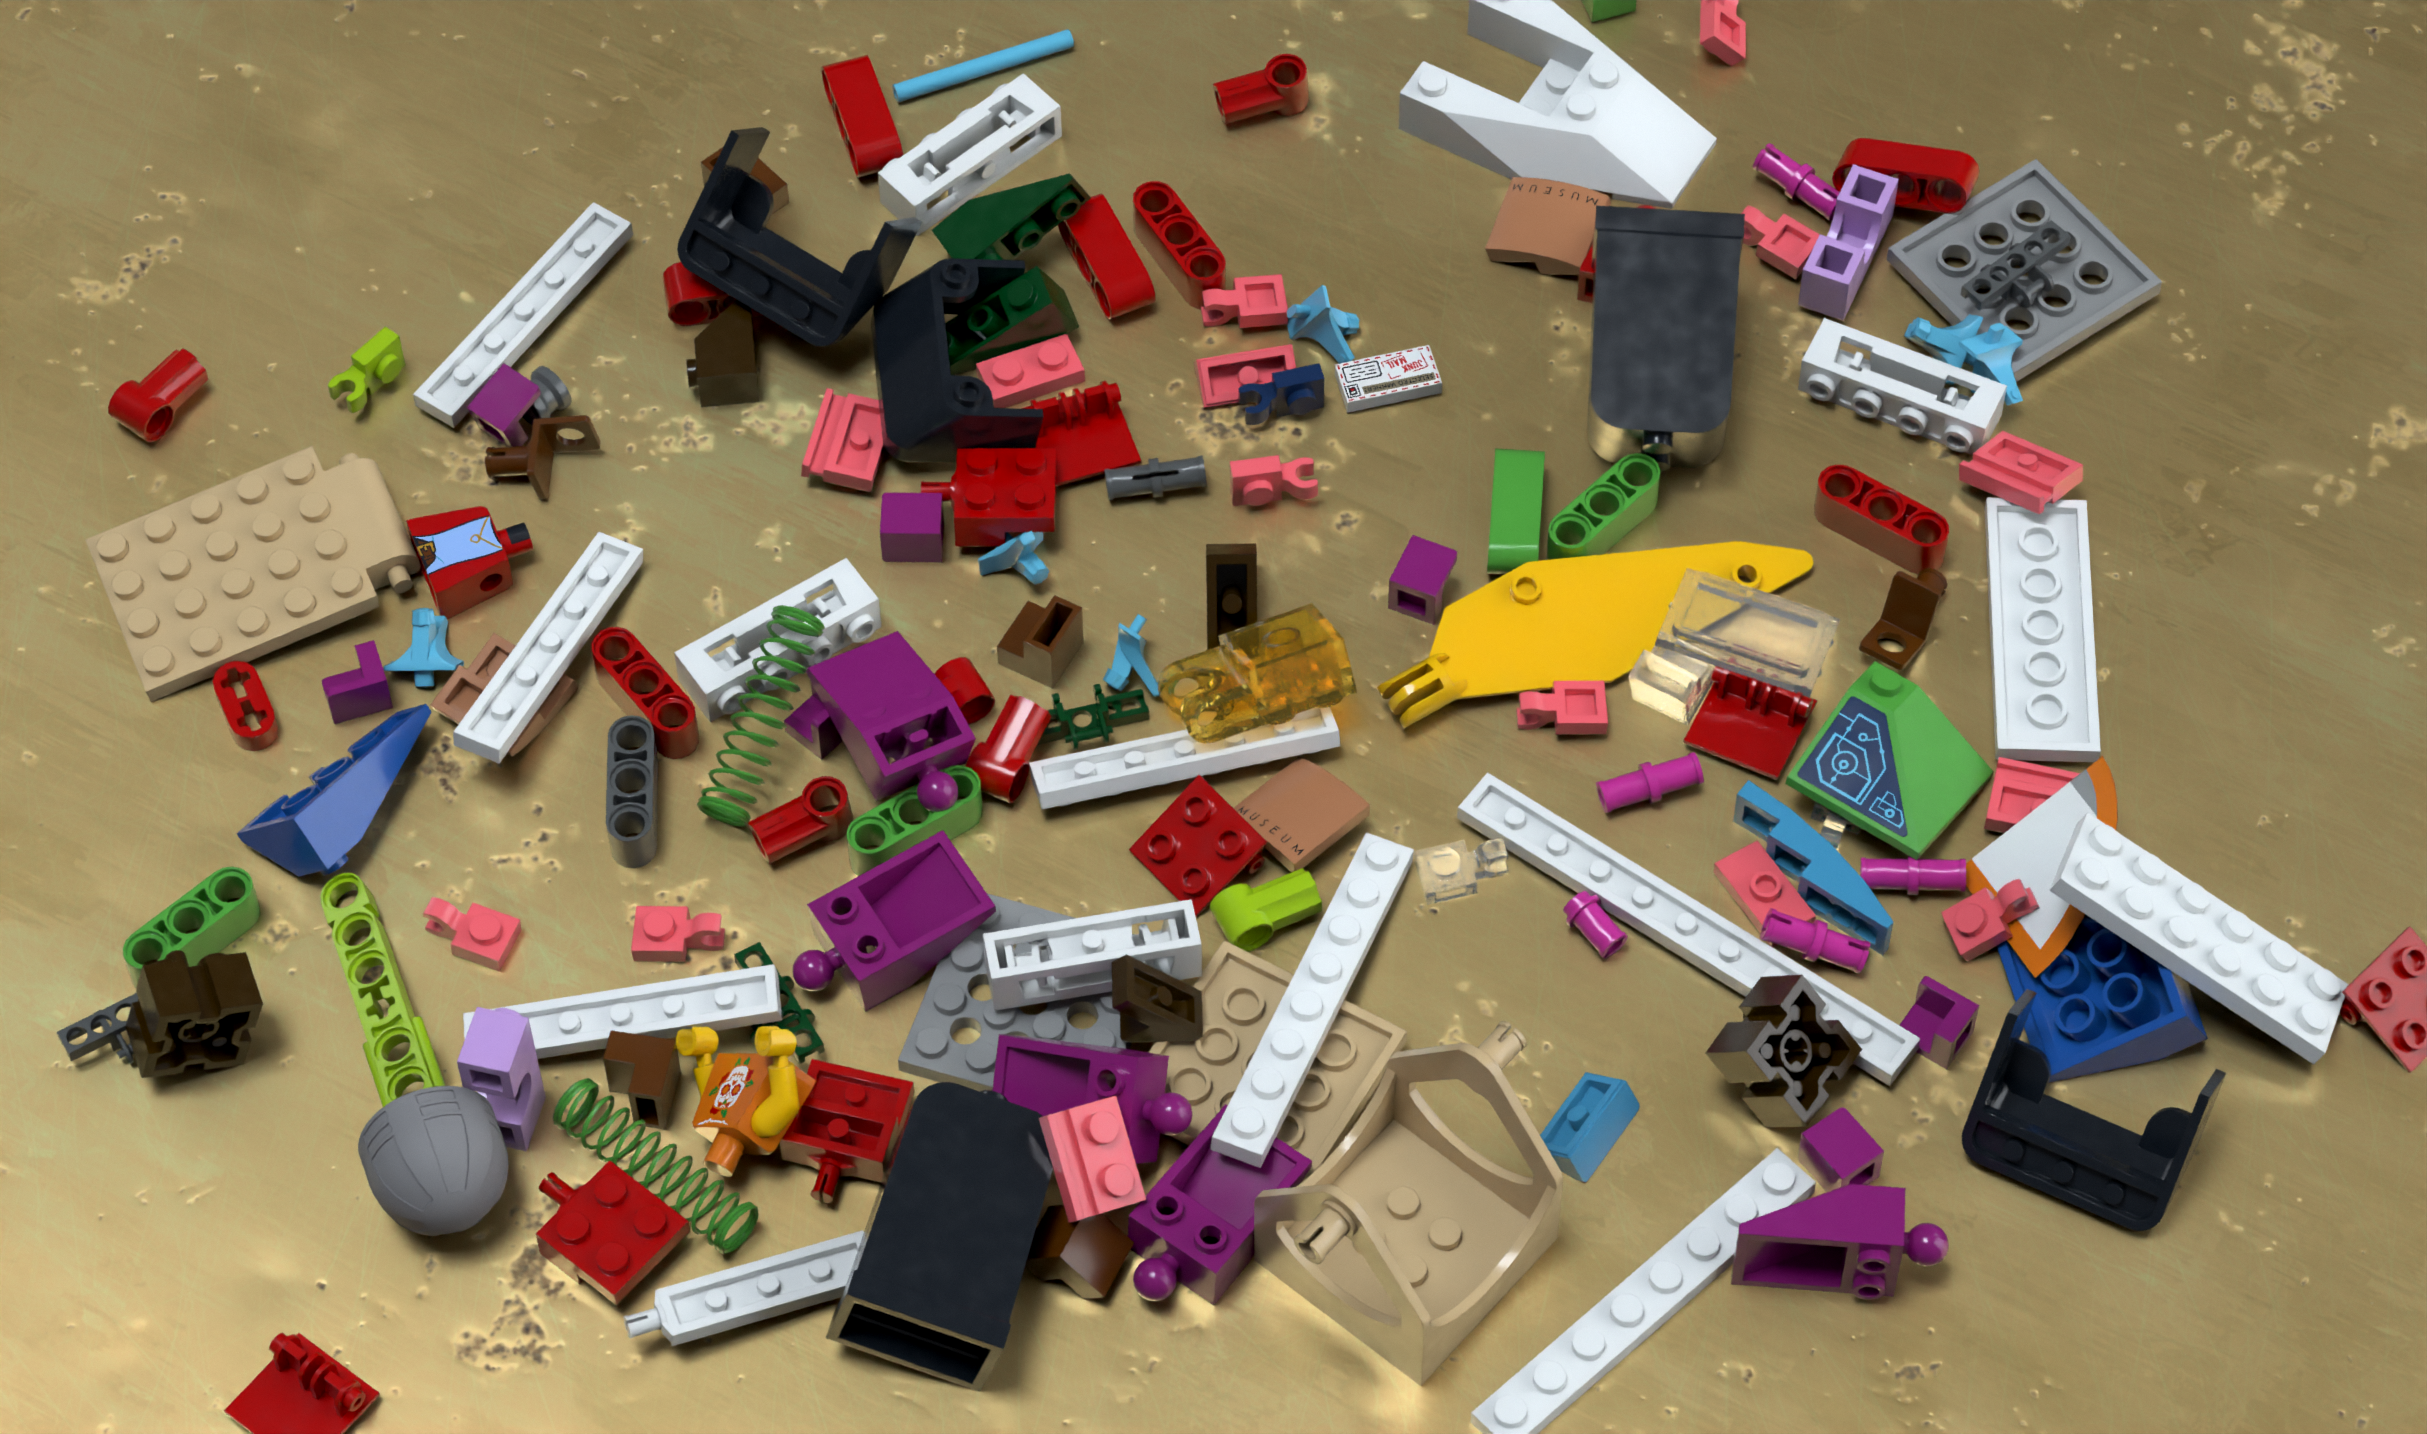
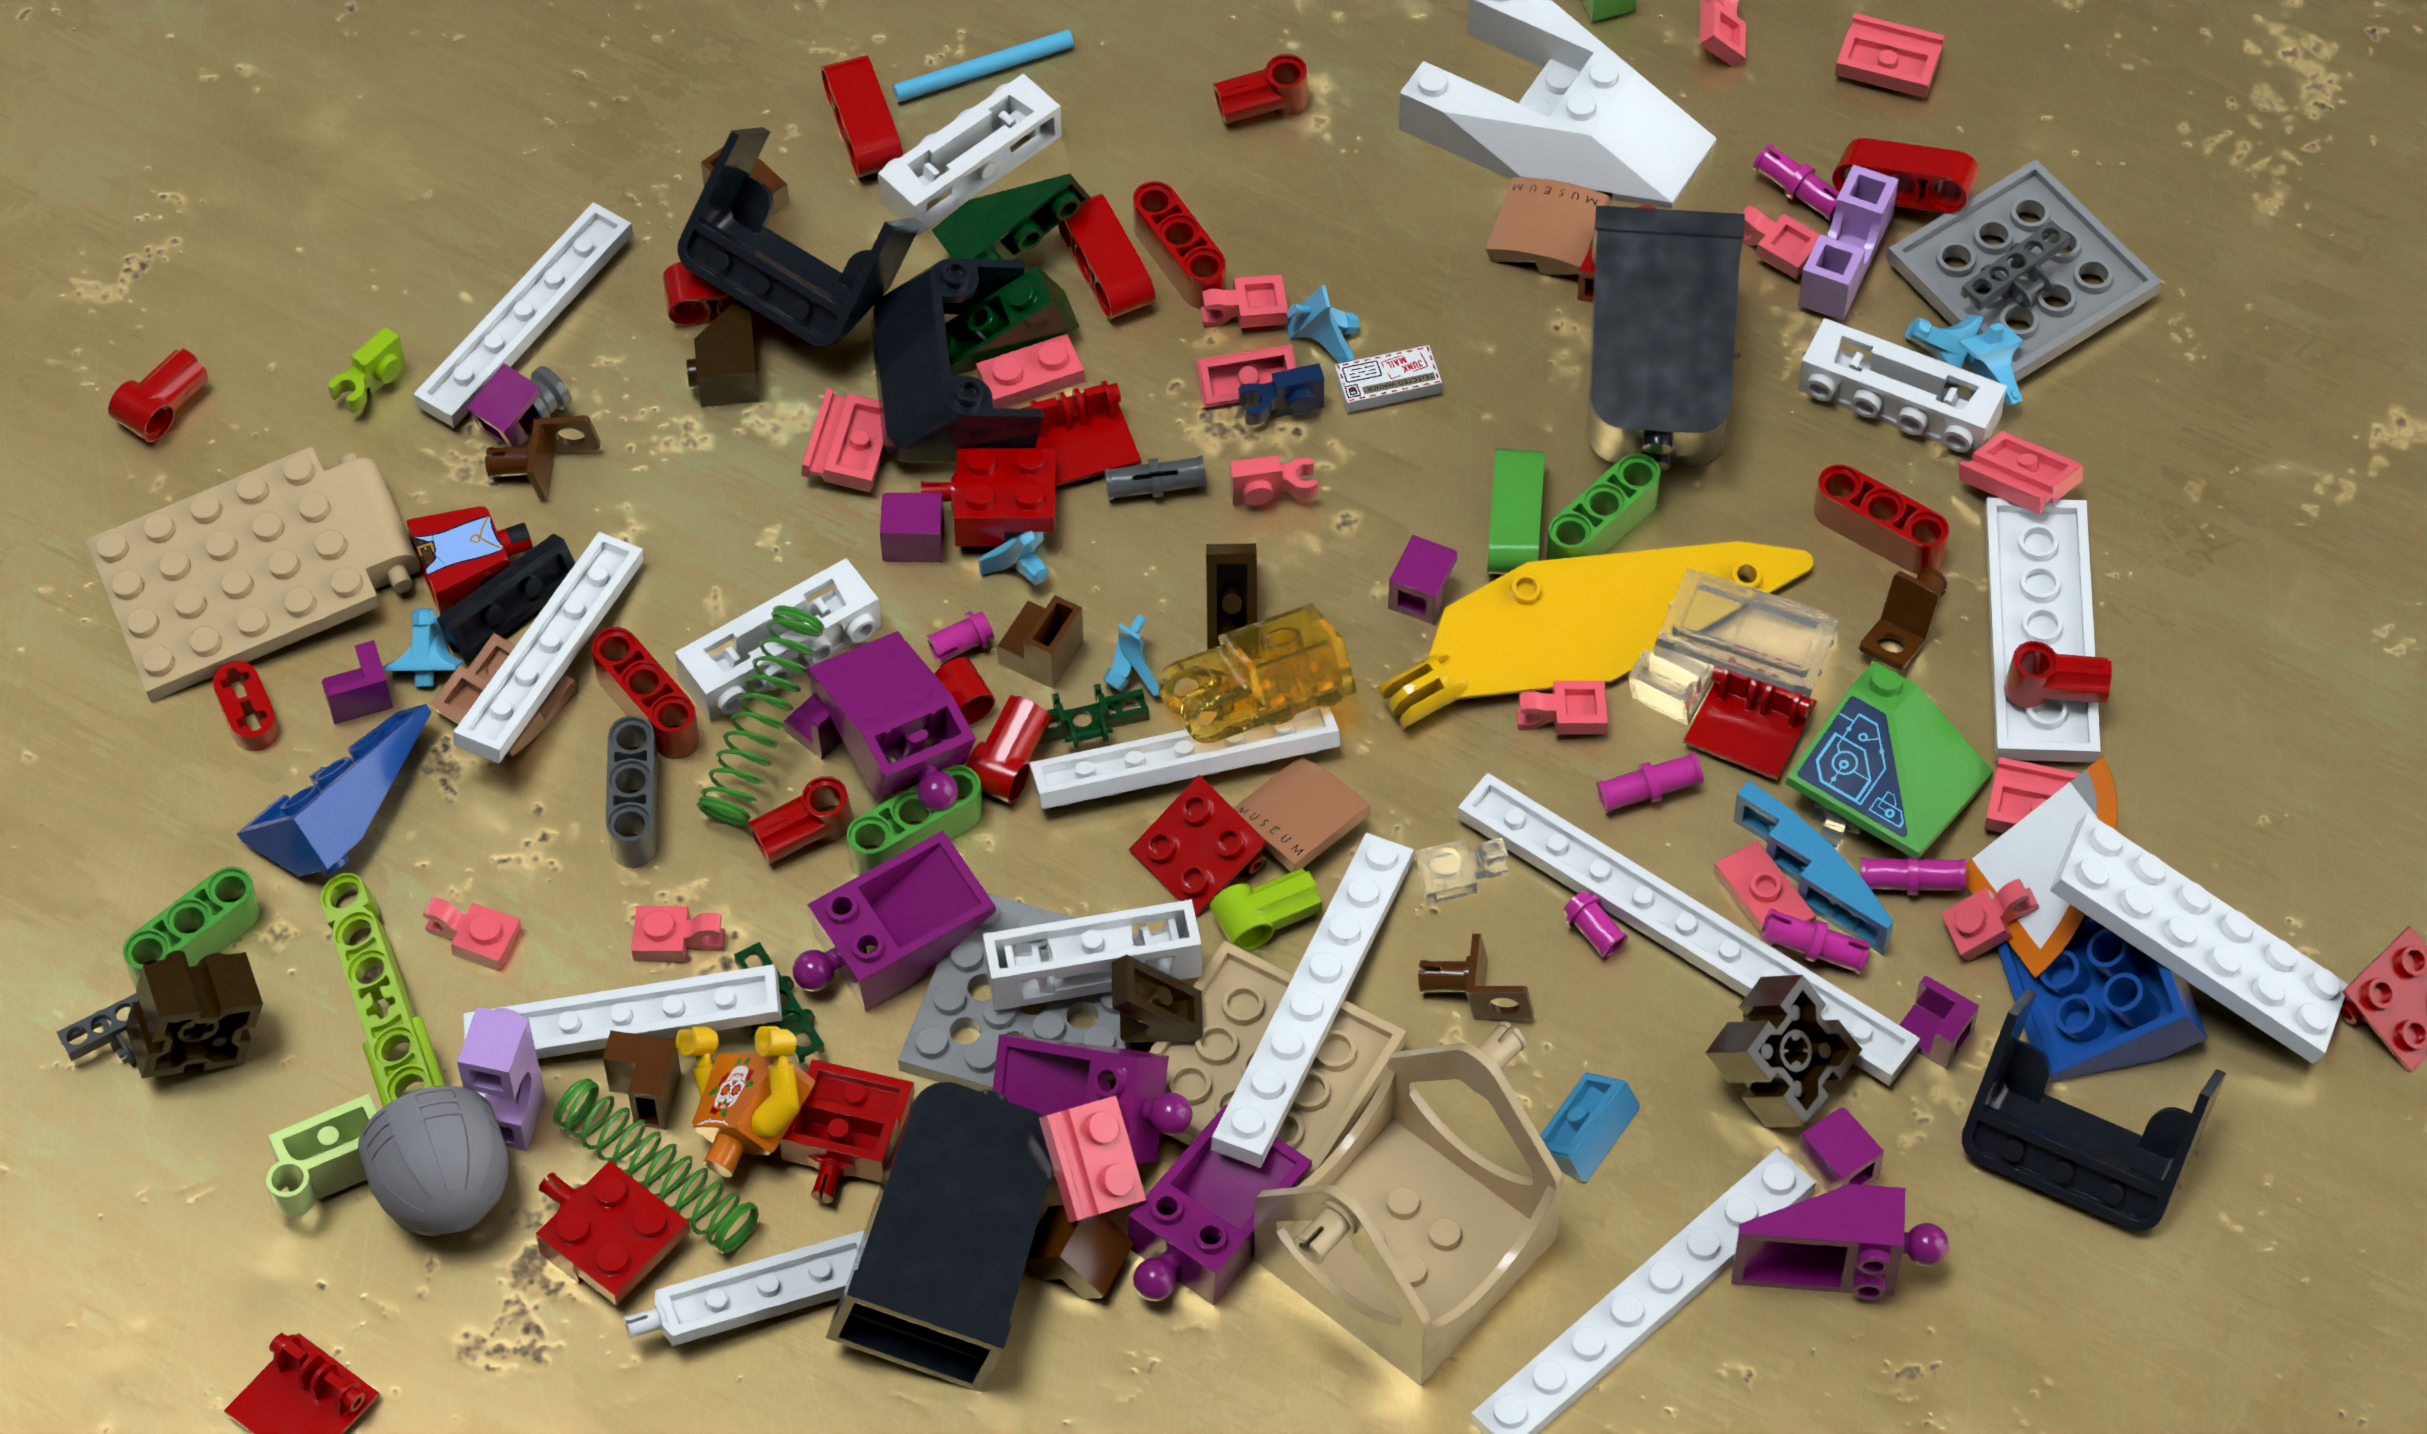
none -> yellowish green hinge [266,1093,377,1218]
none -> black plate [436,533,576,663]
none -> dark pink pin [926,611,994,665]
none -> reddish brown bracket [1418,934,1534,1020]
none -> coral plate [1835,13,1945,98]
none -> red piece [2004,641,2112,708]

